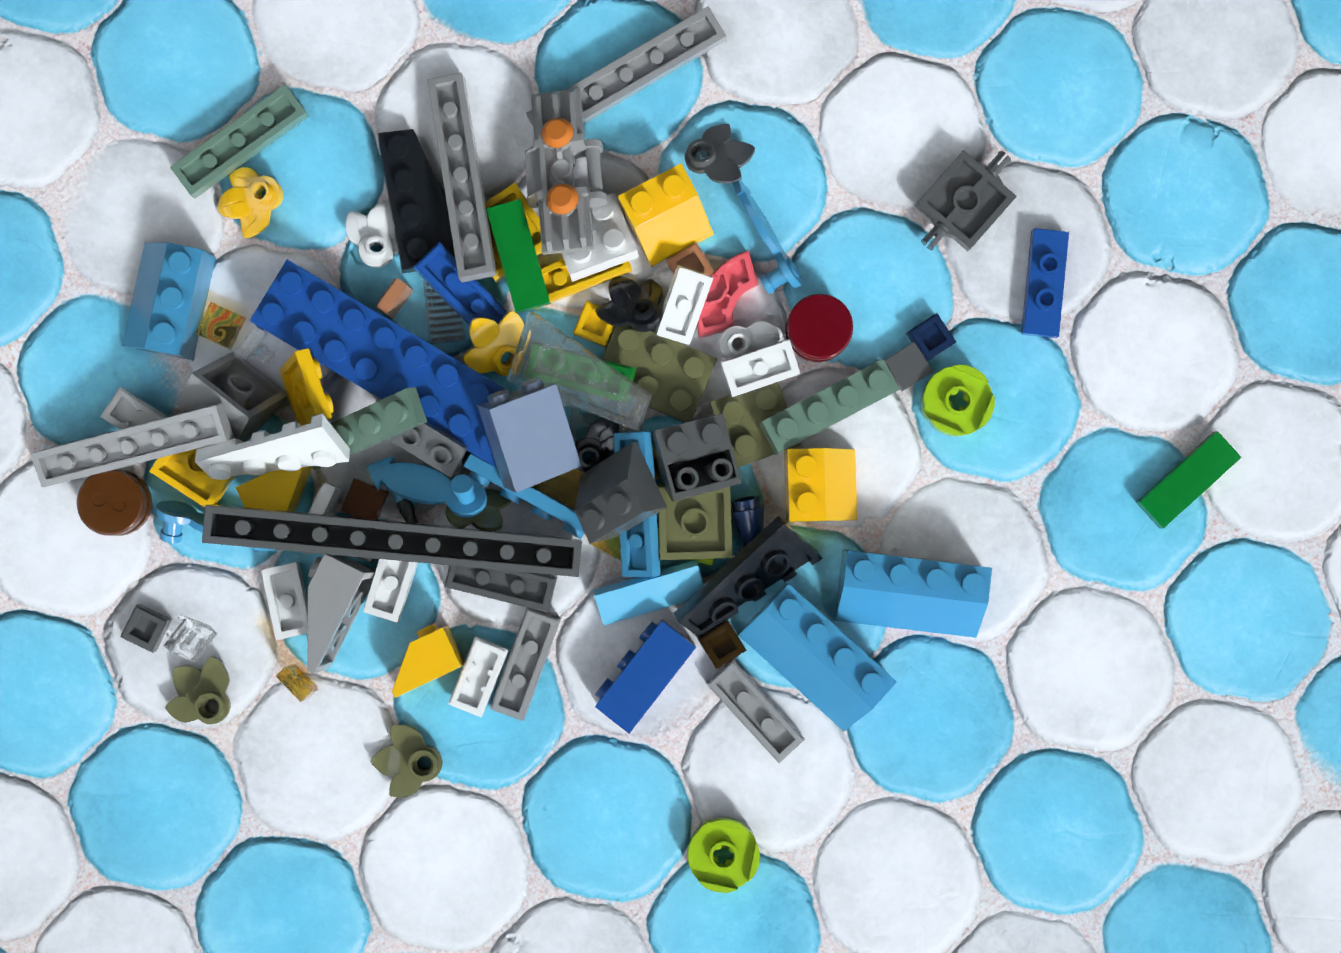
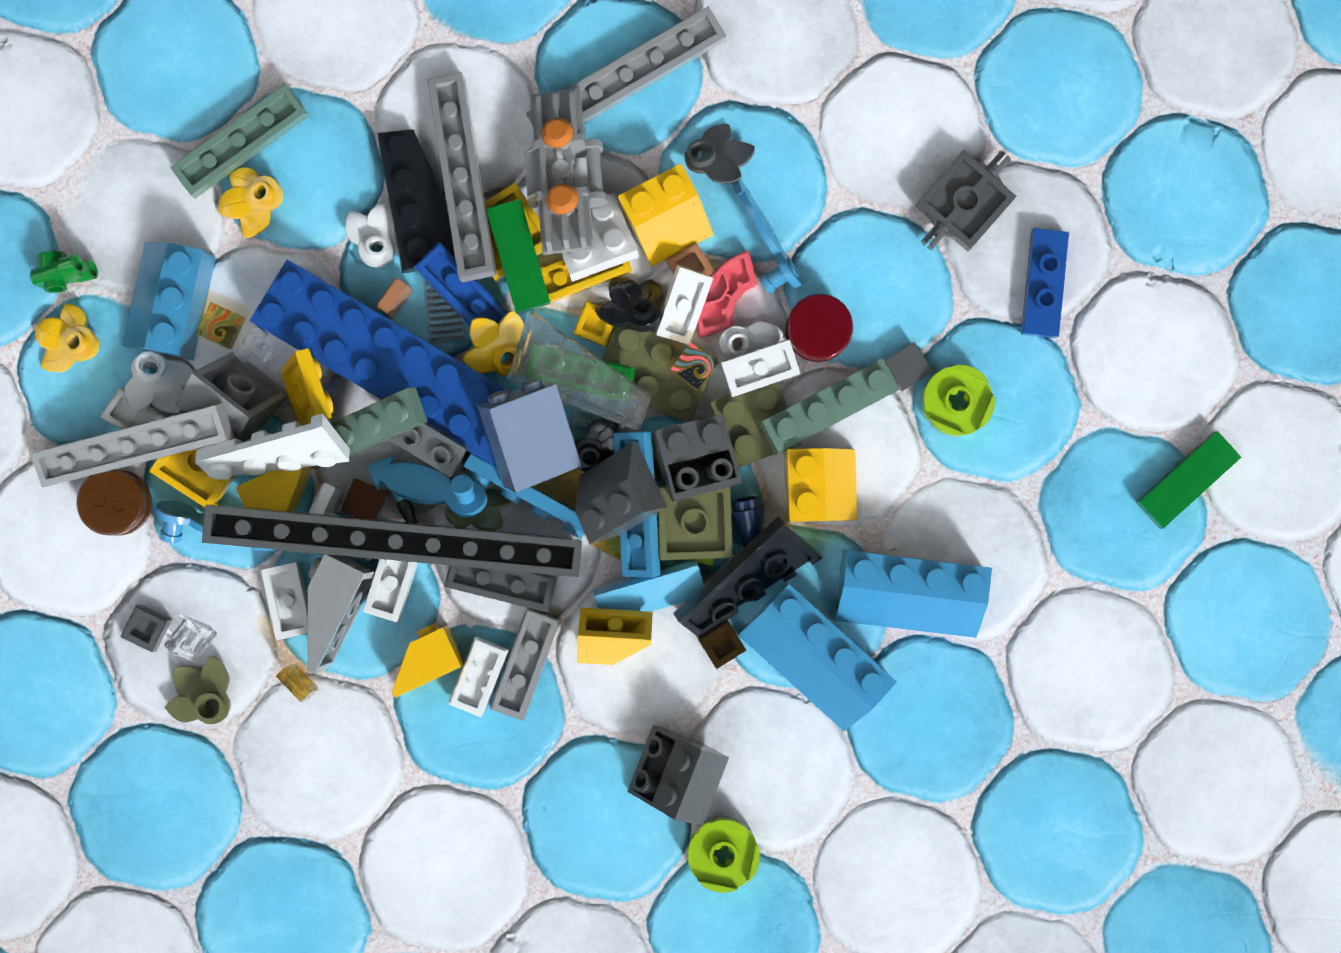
olive plate [370,724,443,798] -> none
blue brick [595,619,696,734] -> none
light grey tile [706,659,805,763] -> none
dark blue tile [906,313,956,361] -> none
none -> green plate [30,251,98,293]
none -> yellow plate [35,303,99,372]
none -> white plate [125,351,194,414]
none -> yellow slope [577,607,653,665]
none -> dark grey slope [627,725,729,825]
none -> tile [669,341,720,392]

